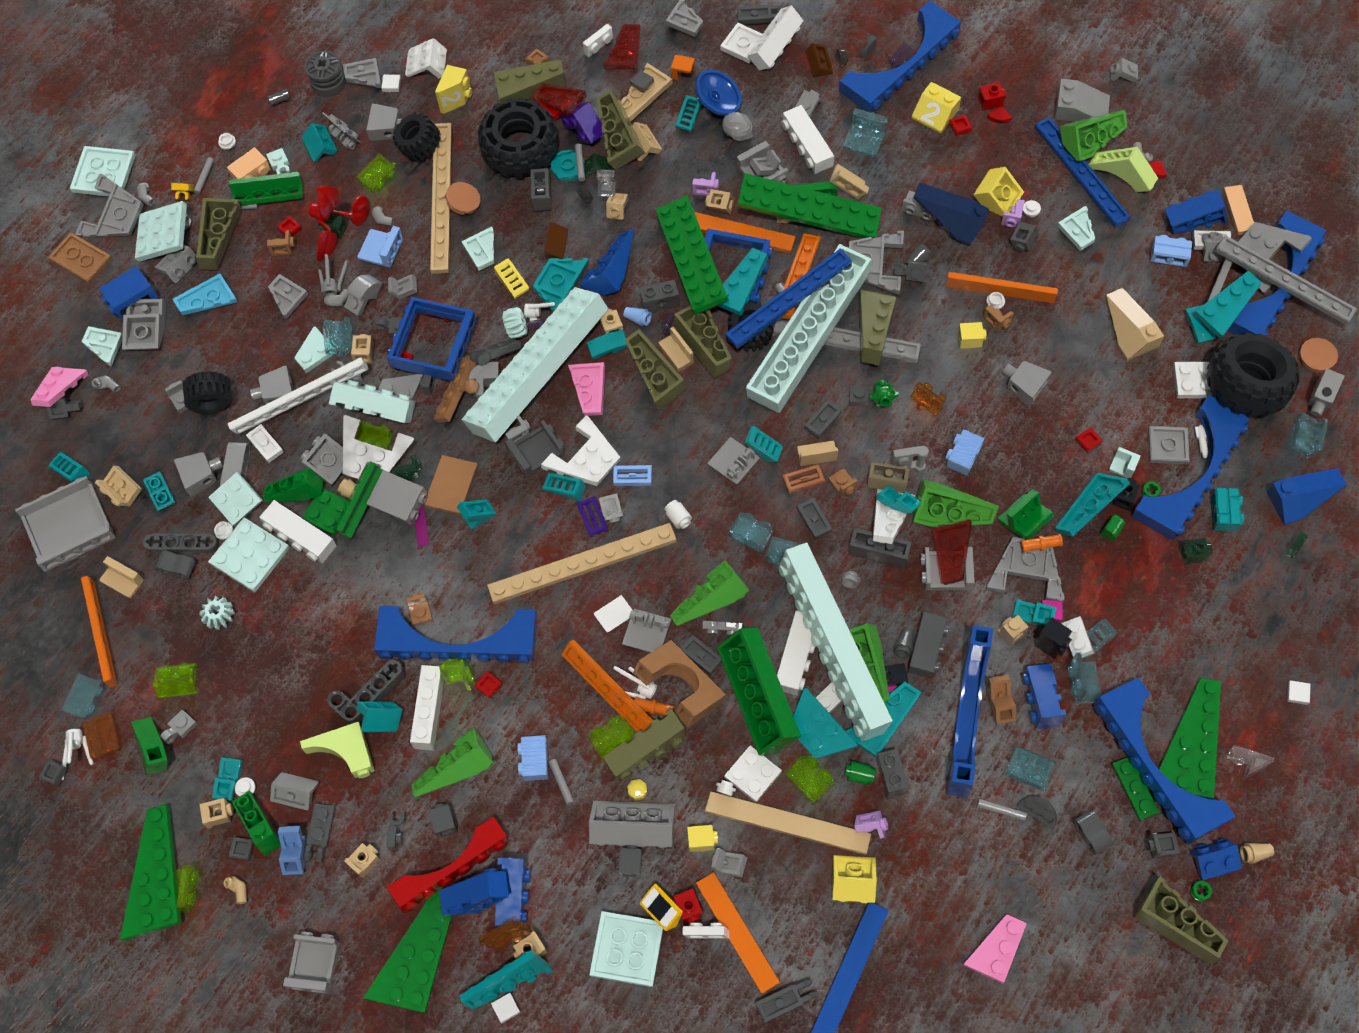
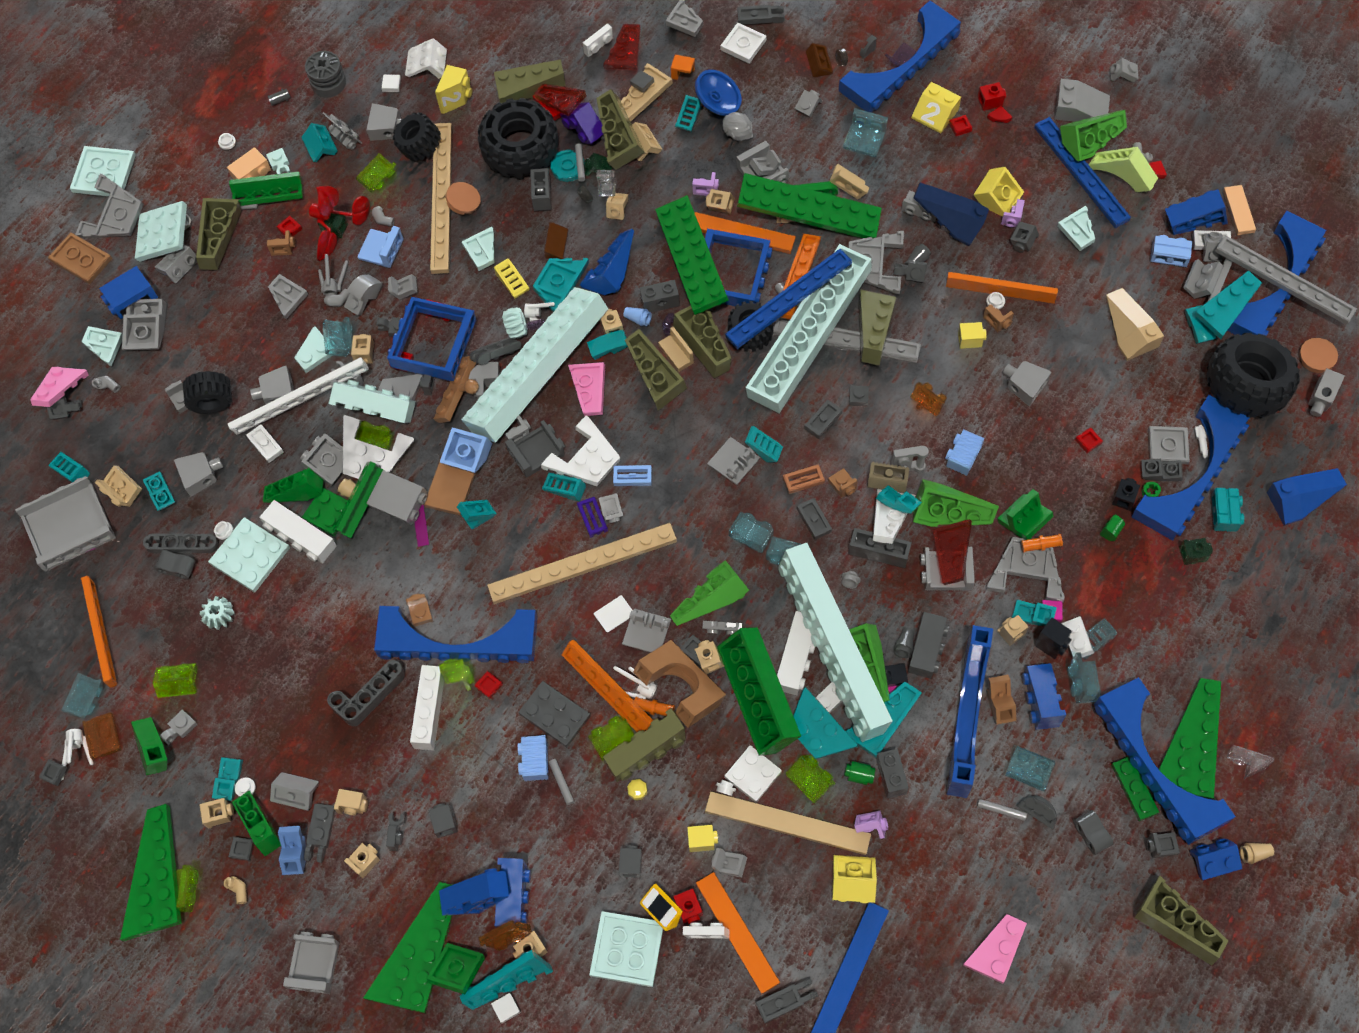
tan panel [100,556,144,598] -> none
light grey arm [137,182,155,206] -> none
yellow tile [171,183,195,200] -> none
medium azure wing [173,273,238,316] -> none
light grey piece [193,157,214,194] -> none
light aqua plate [208,472,263,526] -> none
light grey beam [220,442,250,486] -> none
yellowish green arch [300,722,375,778] -> none
light grey wing [343,58,382,88] -> none
teal panel [356,701,403,732] -> none
red arch [387,817,509,914] -> none
clear green bracket [393,454,421,481] -> none
bright green wedge [411,728,494,797] -> none
medium nougat tile [525,49,550,65] -> none
light grey slope [589,801,675,848] -> none
white brick [665,500,692,529] -> none
teal wing [717,248,768,316] -> none
white brick [747,5,804,71] -> none
white brick [781,105,834,174] -> none
tan panel [797,441,838,466] -> none
green rock [869,380,899,408] -> none
white plate [1023,200,1041,218] -> none
teal wing [1055,473,1130,537] -> none
light aqua panel [1109,447,1141,478] -> none
white plate [1173,362,1215,398] -> none
green bush [1190,881,1212,902] -> none
light grey wing [1238,222,1312,295] -> none
clear green tile [1287,532,1307,558] -> none
white tile [1287,681,1310,705] -> none
clear light blue bracket [1290,413,1328,457] -> none
none -> tan brick [334,789,368,816]
none -> green plate [427,943,485,995]
none -> light blue slope [440,427,492,473]
none -> dark grey plate [518,681,591,748]
none -> tan brick [695,640,724,674]
none -> dark grey slope [1141,458,1183,481]
none -> light grey bracket [1184,259,1223,299]

